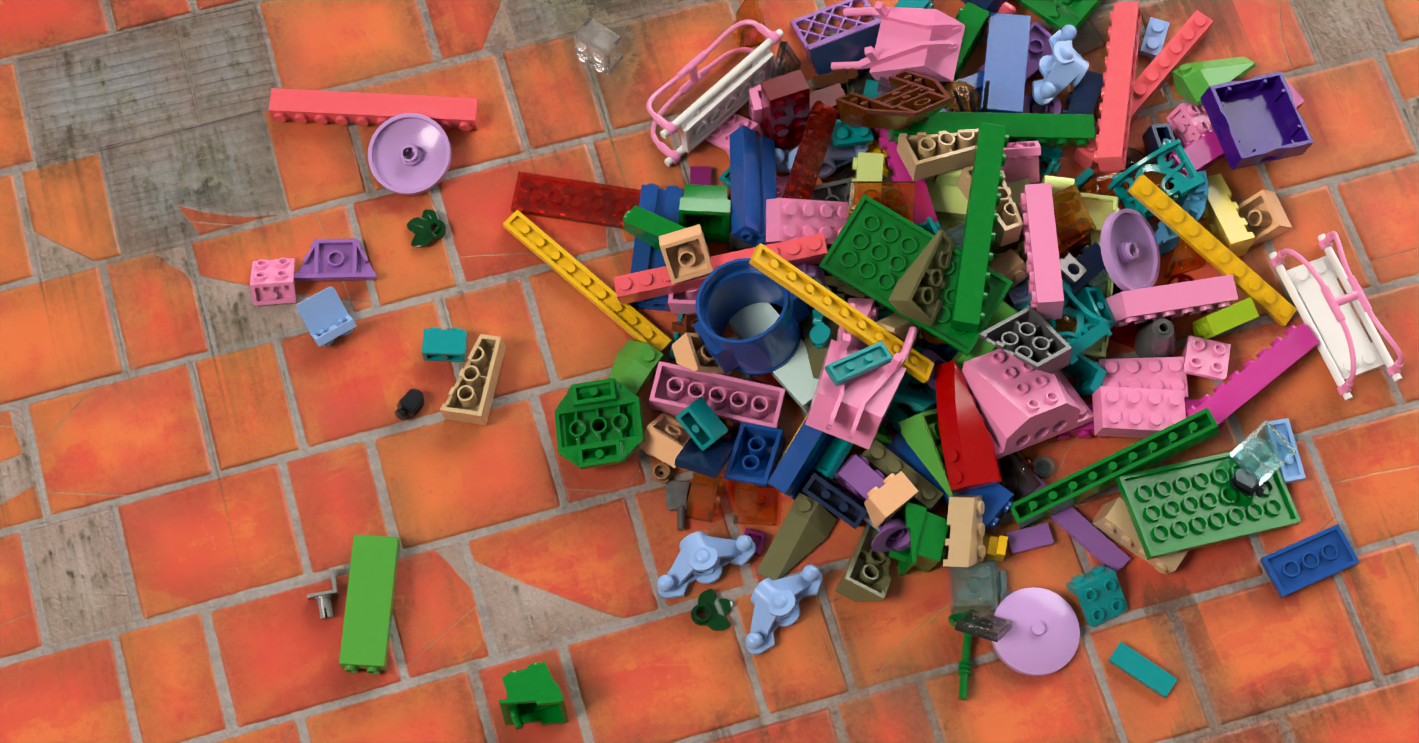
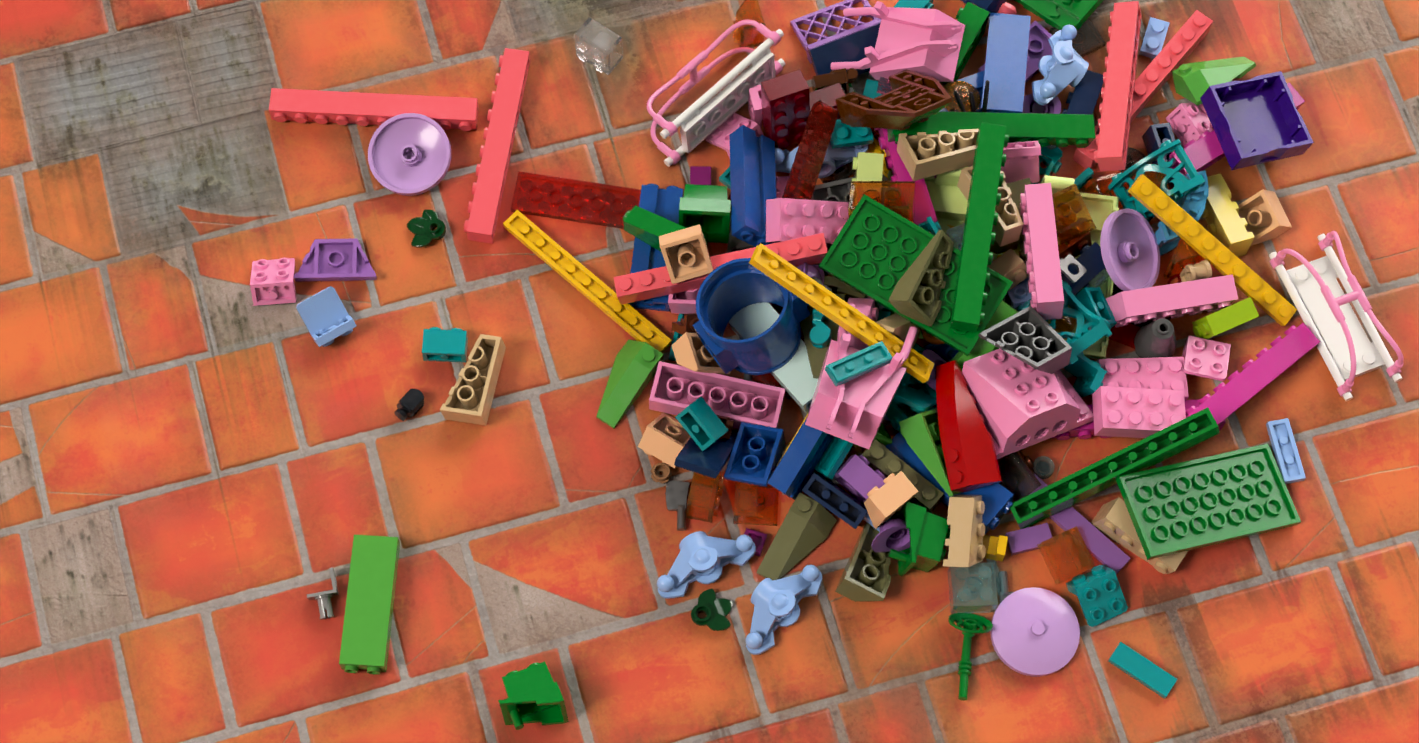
green piece [554,378,645,470] -> none
clear smoke tile [771,41,801,78] -> none
clear smoke tile [955,609,1012,642] -> none
clear light blue brick [1229,420,1297,485] -> none
black arm [1230,469,1266,497] -> none
blue plate [1260,524,1360,599] -> none
none -> coral brick [464,48,530,244]
none -> clear orange slope [1037,526,1096,584]
none -> tan piece [1180,260,1212,282]

